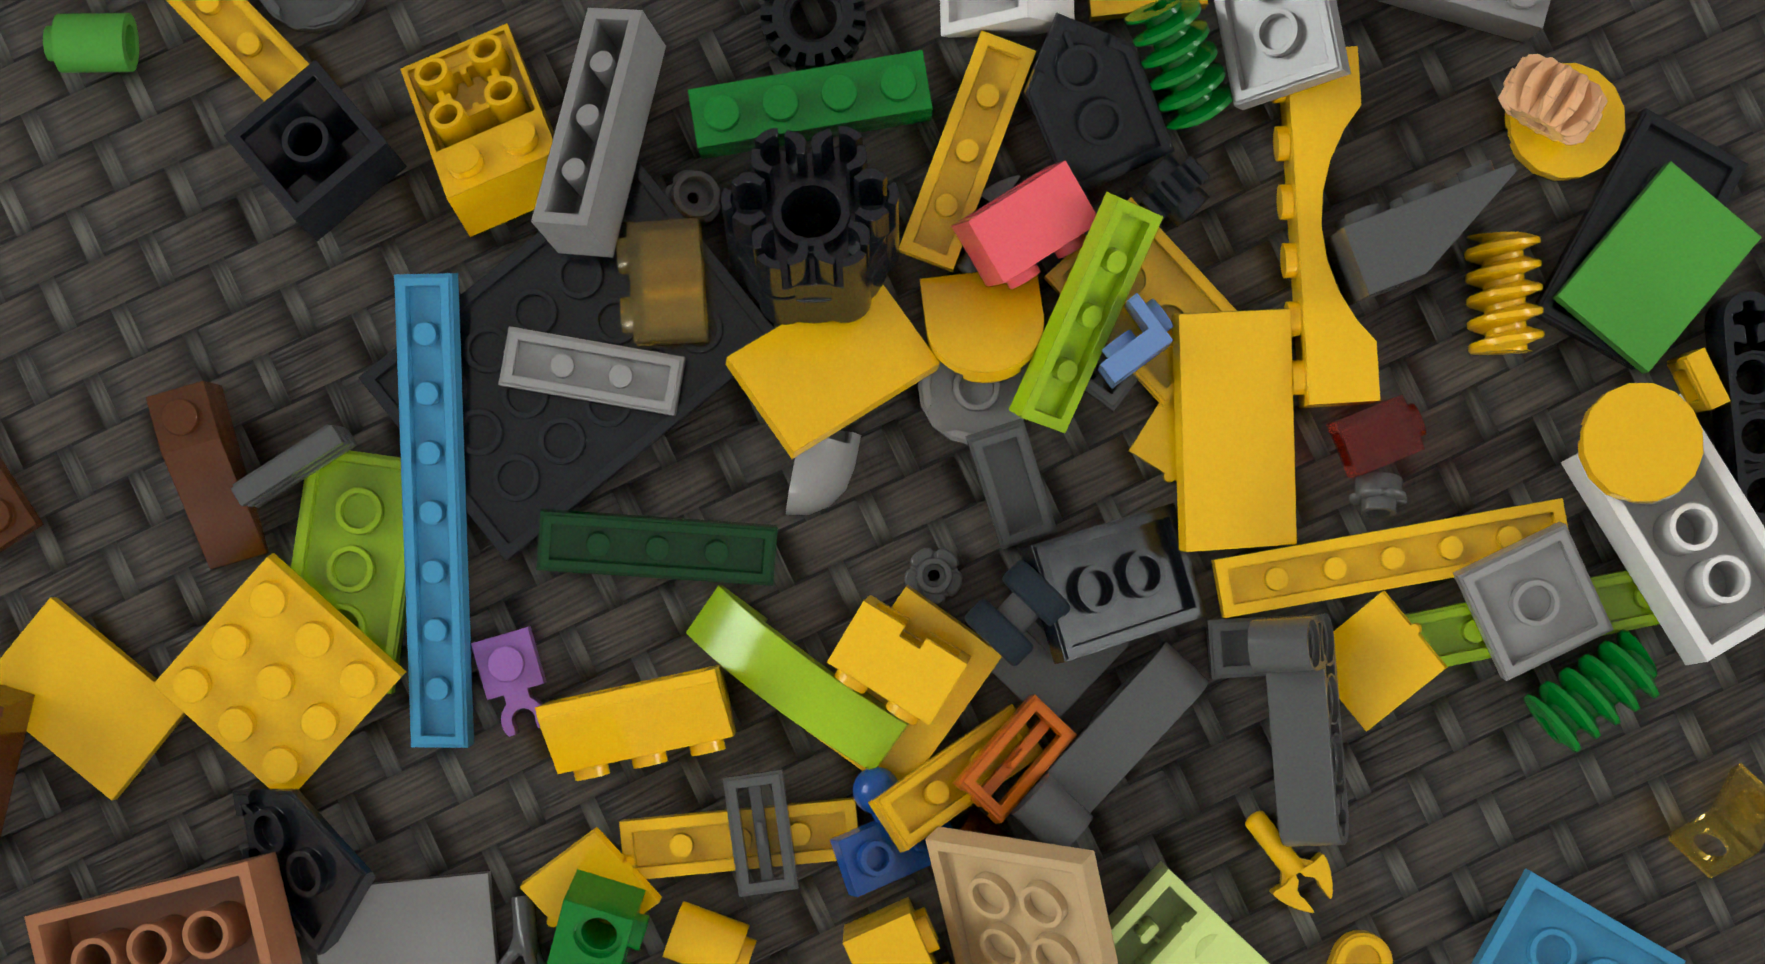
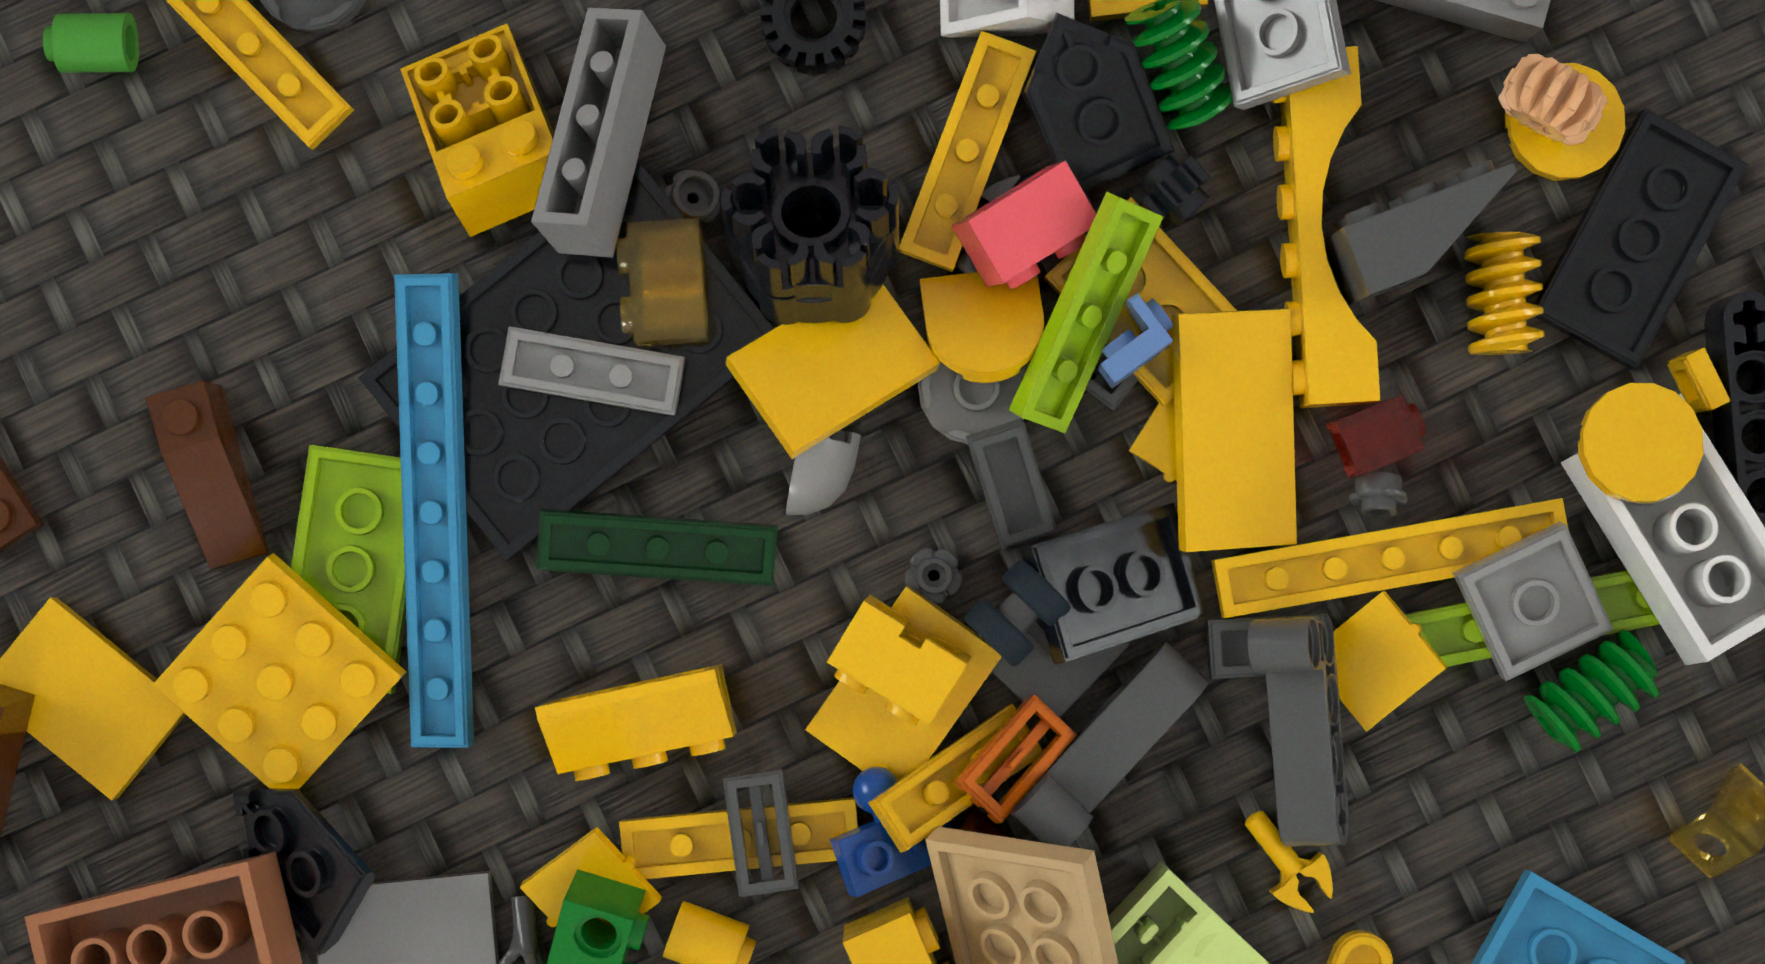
black slope [224,60,407,241] -> none
dark grey tile [230,424,358,508] -> none
medium lavender plate [471,626,547,737] -> none
lime slope [686,585,909,770] -> none
green brick [687,50,933,159] -> none
bright green tile [1553,161,1762,374] -> none

